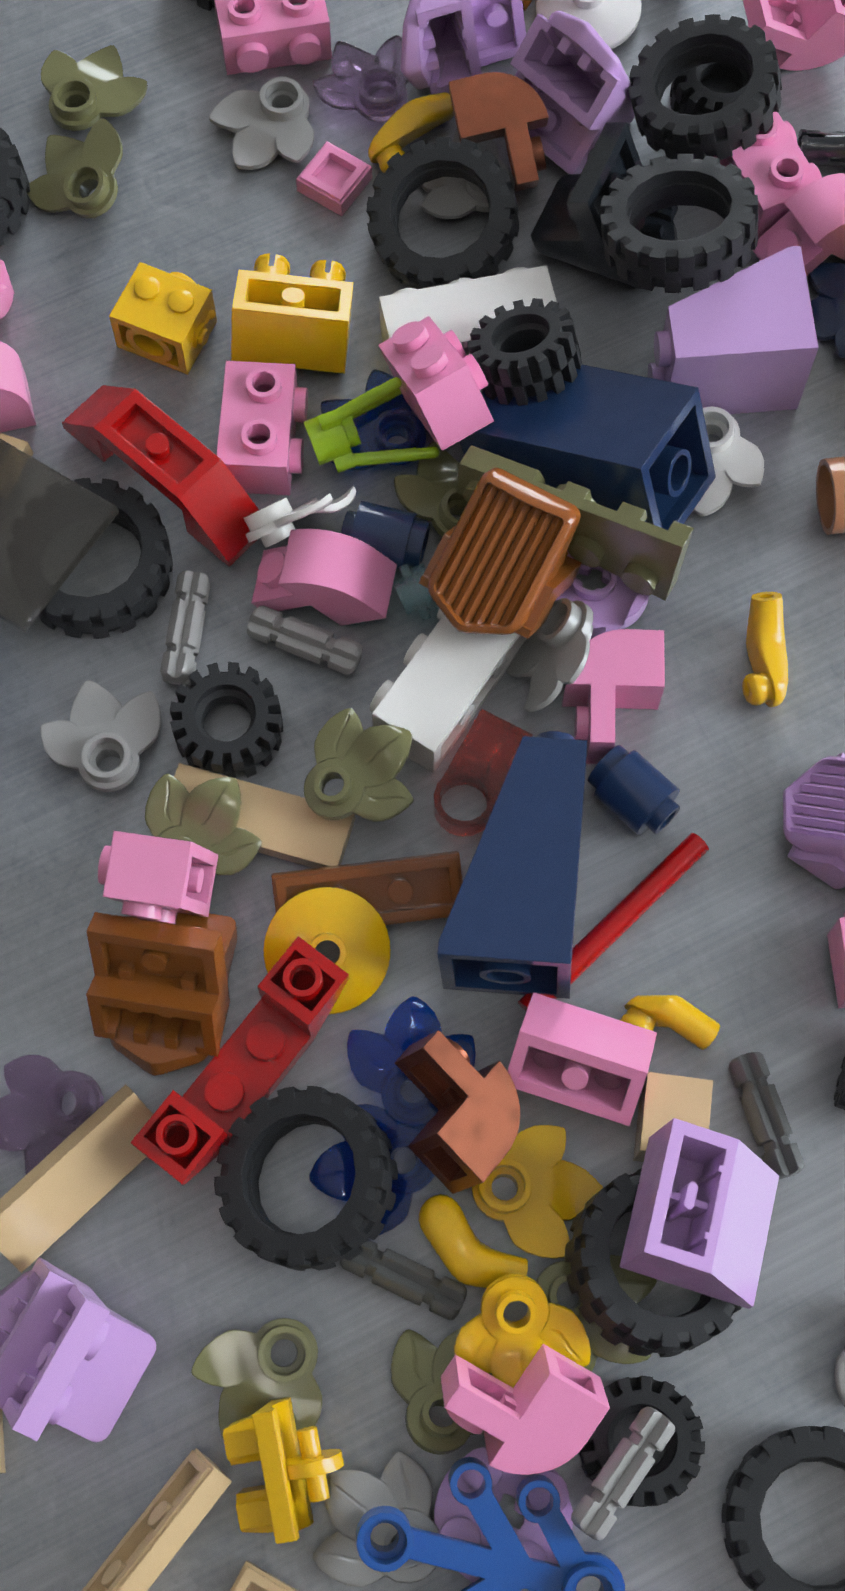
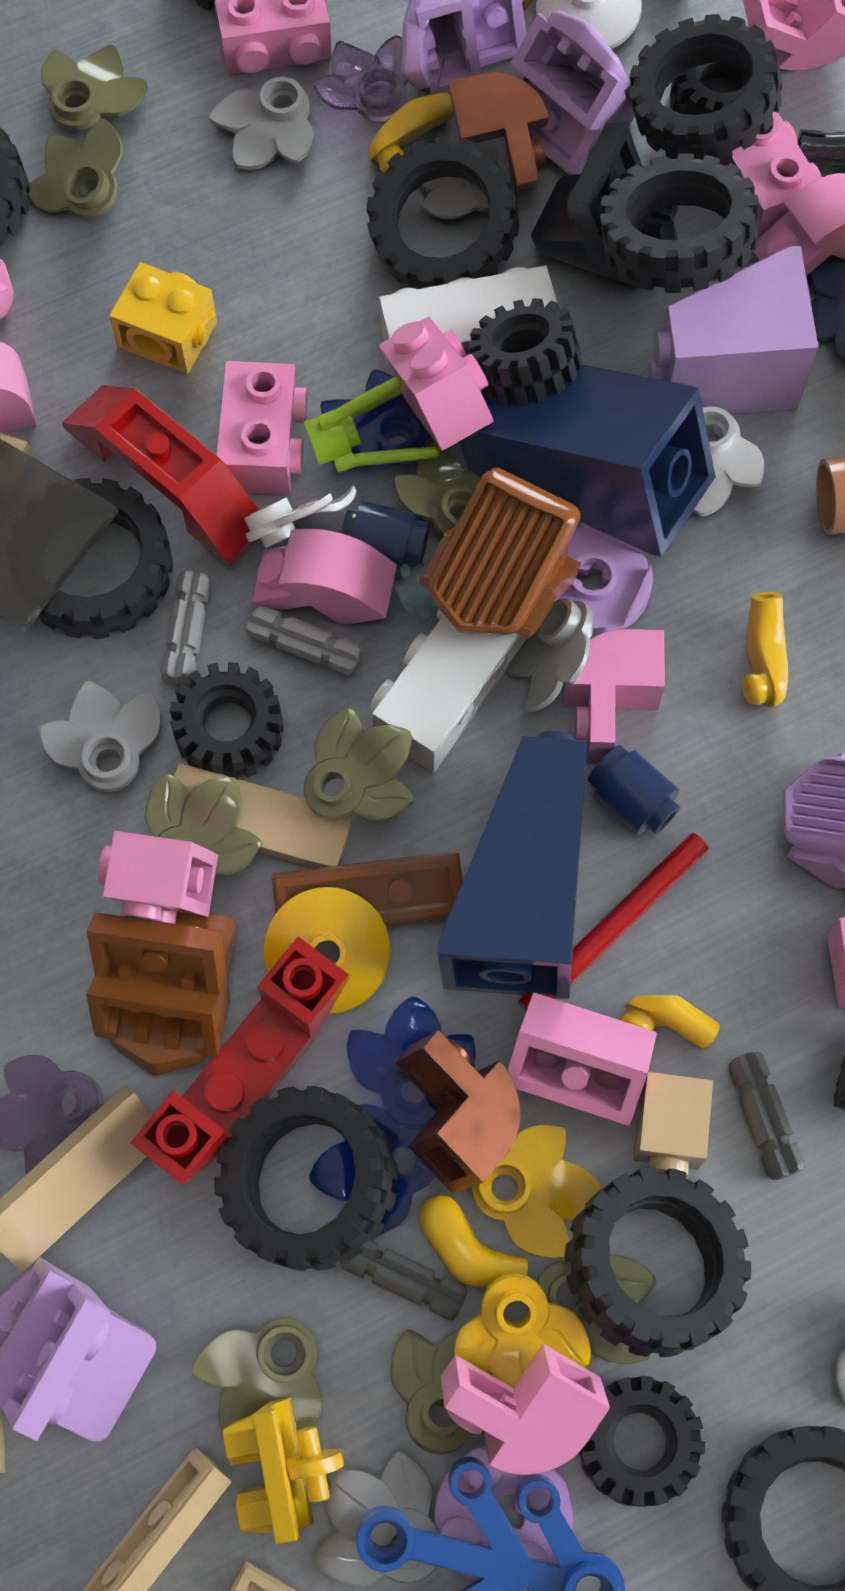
yellow brick [231,253,354,374] -> none
bright pink tile [296,141,373,216] -> none
clear red piece [433,709,533,836] -> none
olive wing [457,445,694,601] -> none
light grey axle [571,1406,675,1541] -> none
lavender slope [620,1118,779,1309] -> none

